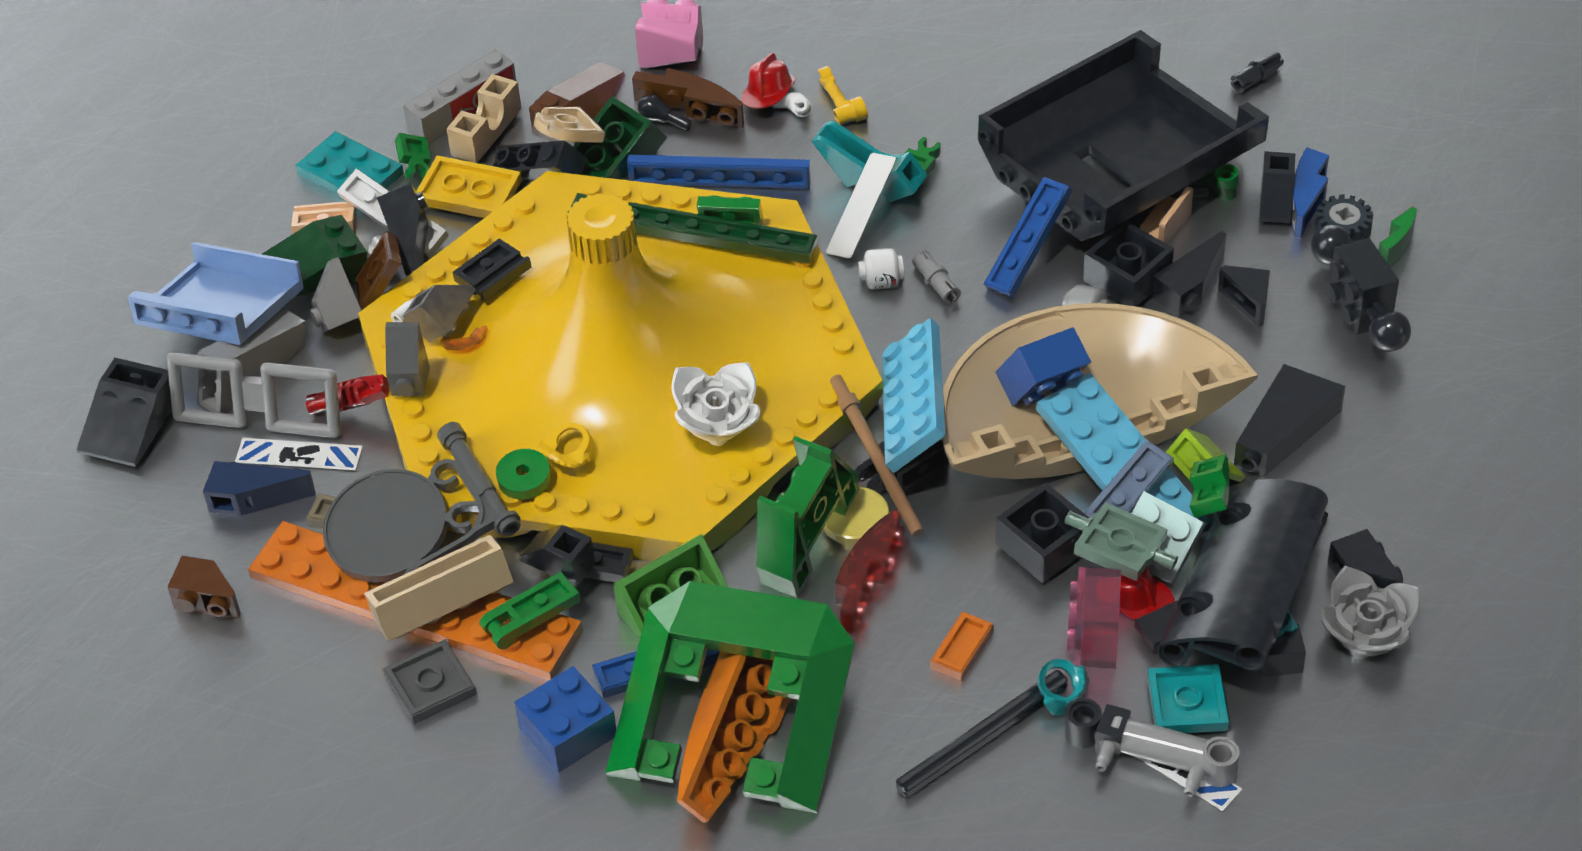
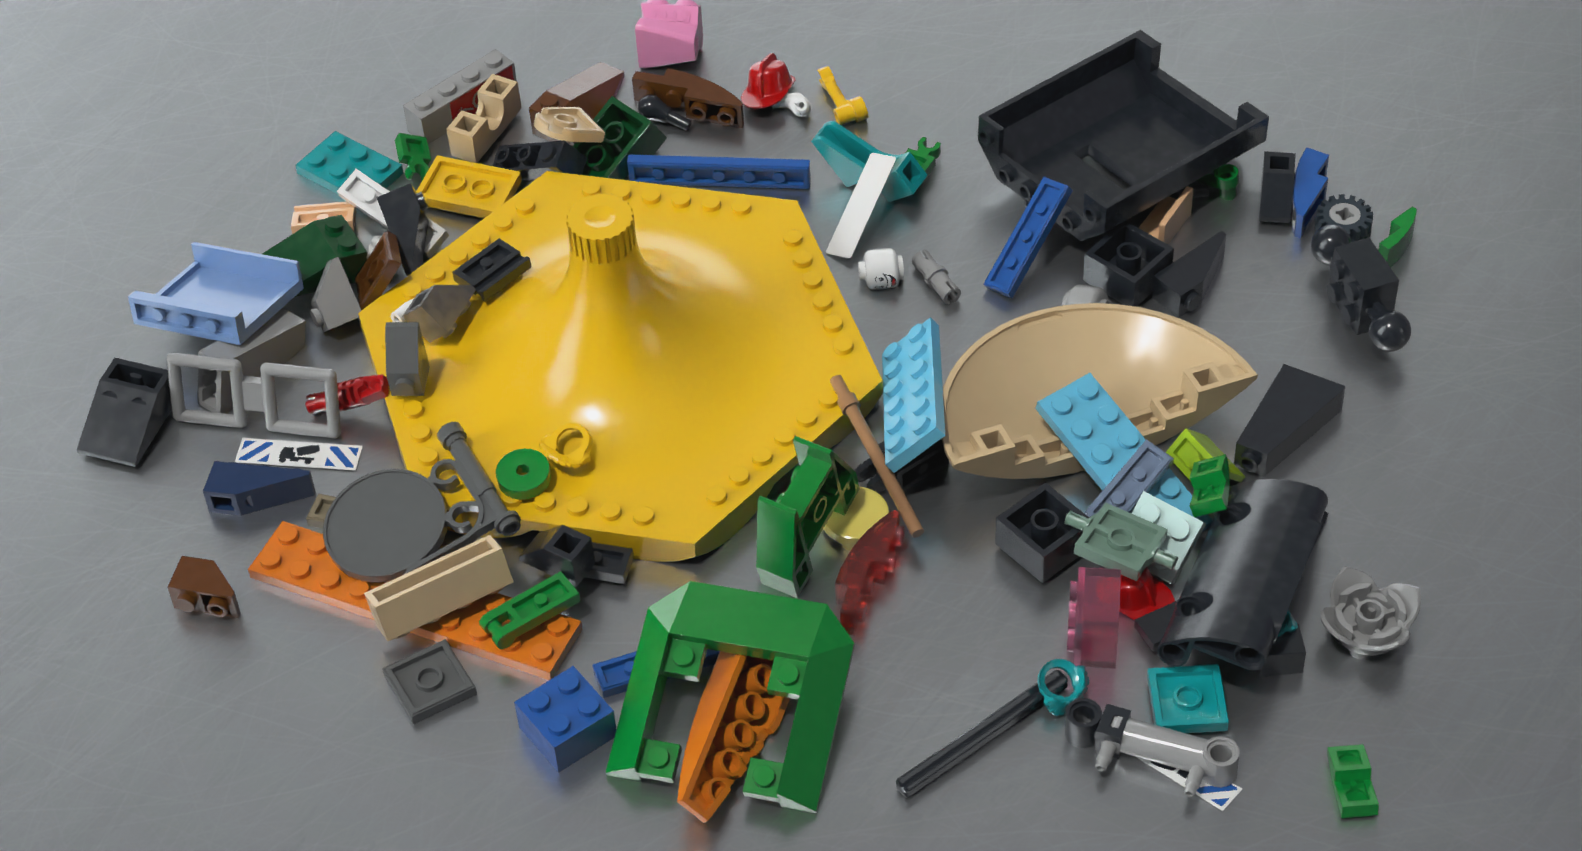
clear orange piece [440,325,488,350] -> none
dark green tile [568,193,818,264] -> none
bright green slope [613,534,728,639] -> none
white brick [671,362,761,446] -> none
green plate [697,195,763,225] -> none
orange tile [930,611,994,681] -> none
blue brick [995,327,1091,407] -> none
black slope [1218,265,1270,327] -> none
black axle [1230,52,1284,93] -> none
black slope [1327,529,1403,588] -> none
none -> green slope [1327,744,1379,818]

